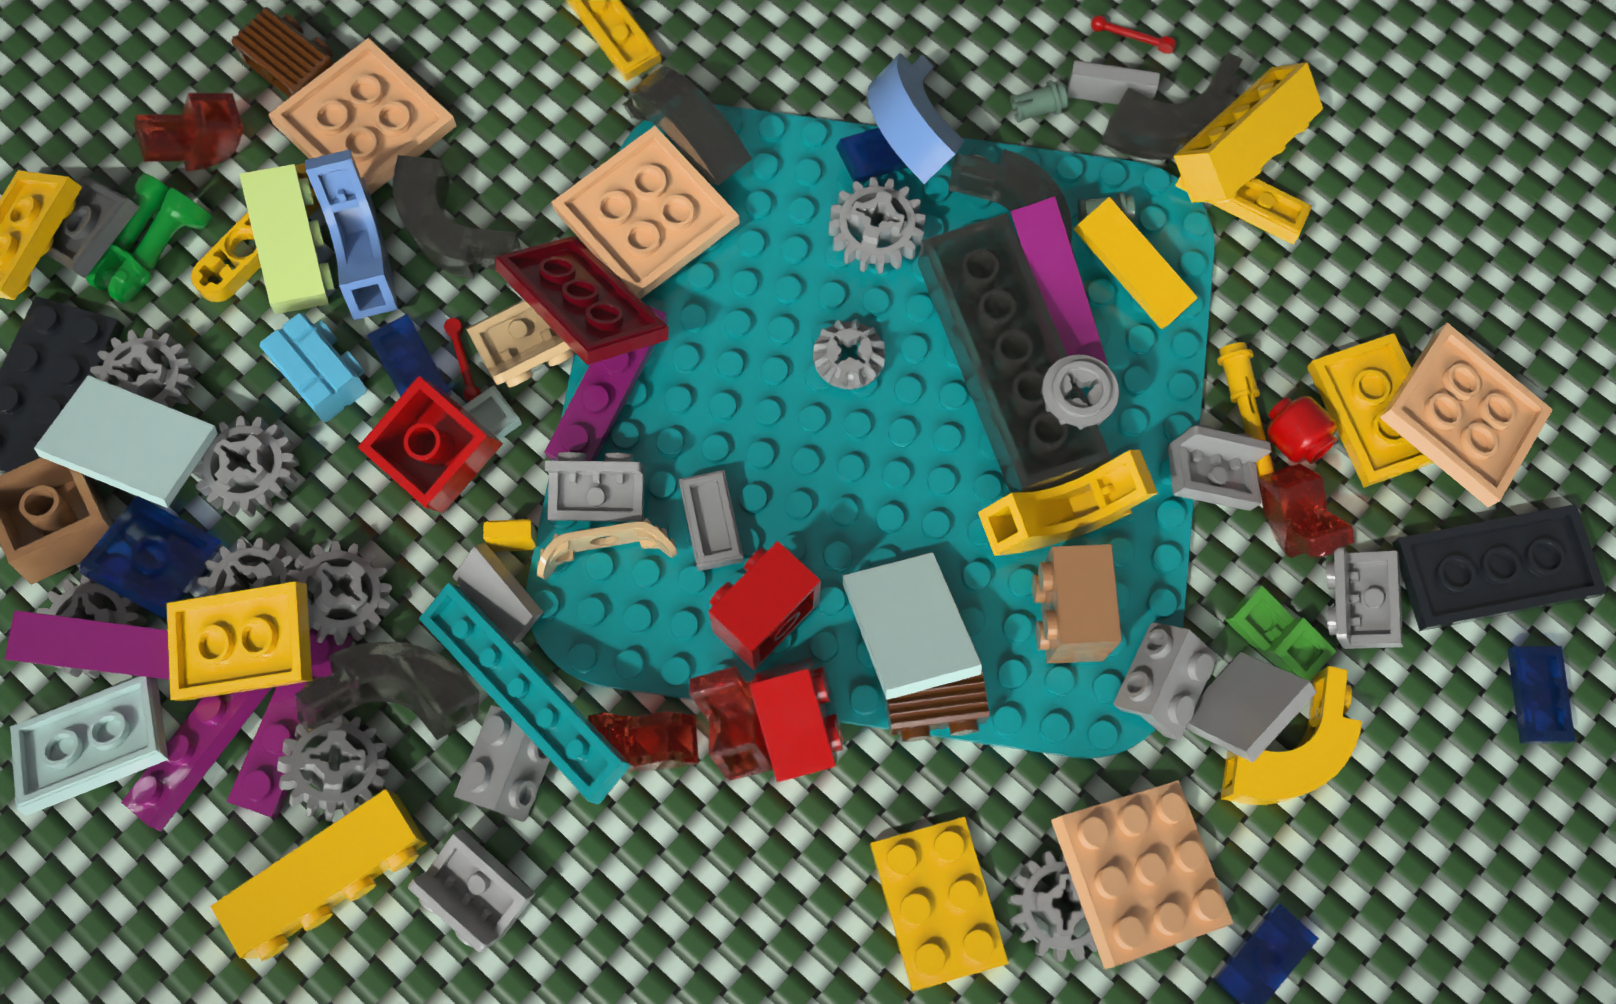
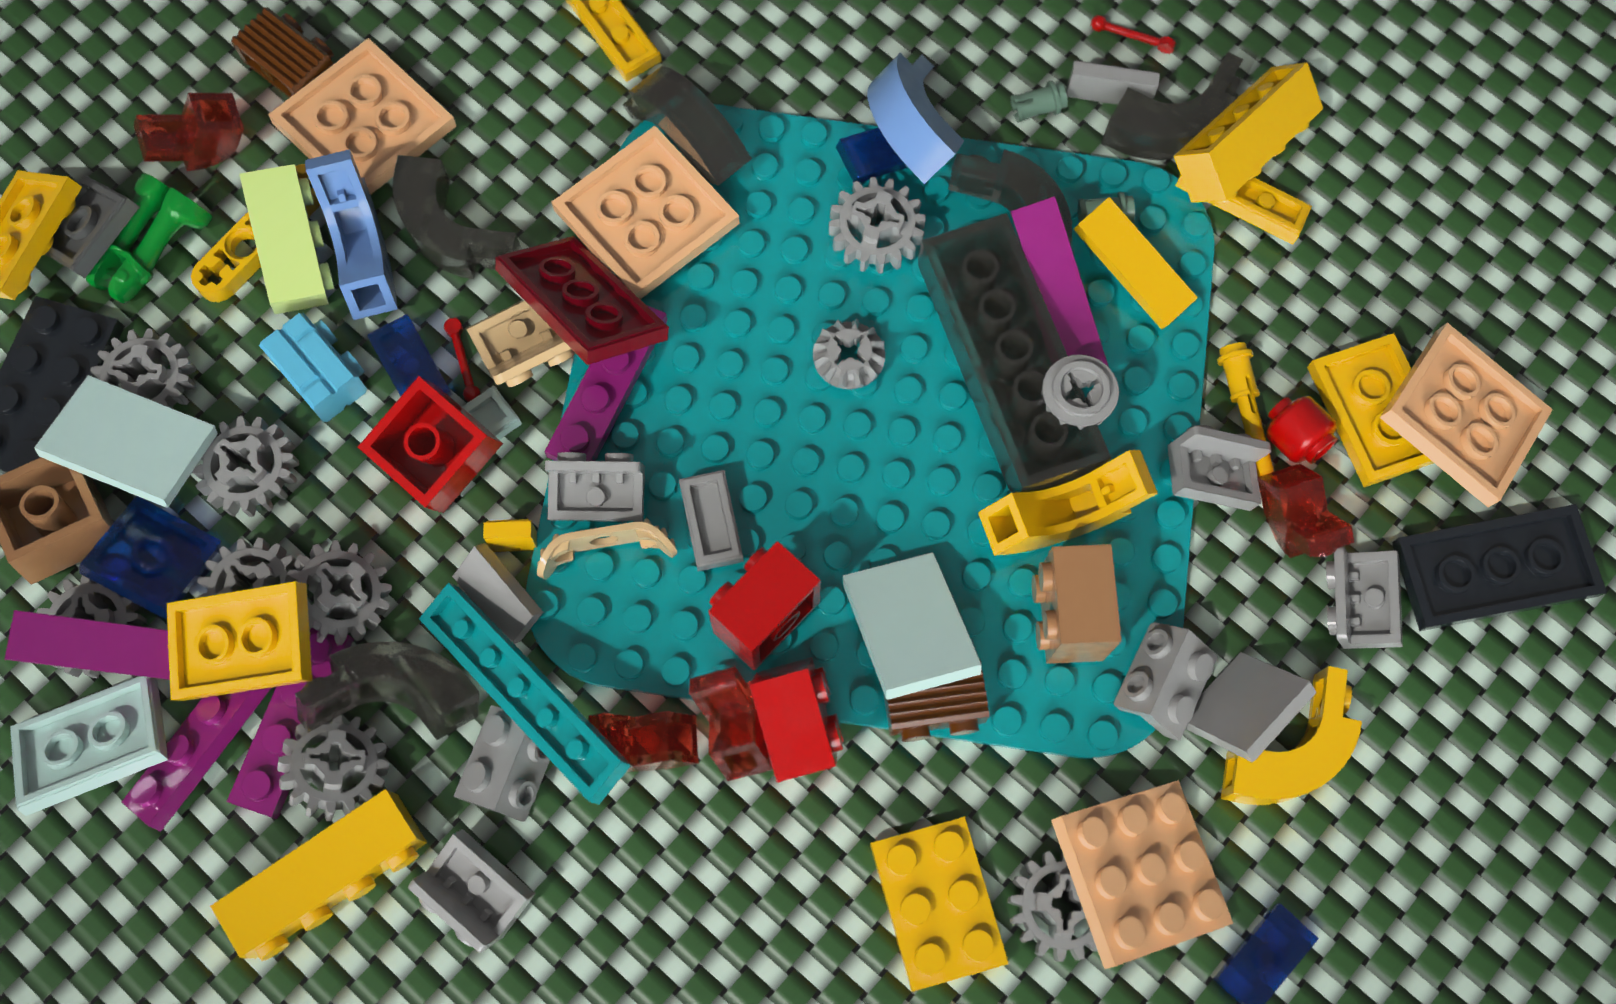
bright green slope [1224,585,1336,681] -> none
clear blue plate [1507,646,1575,744] -> none

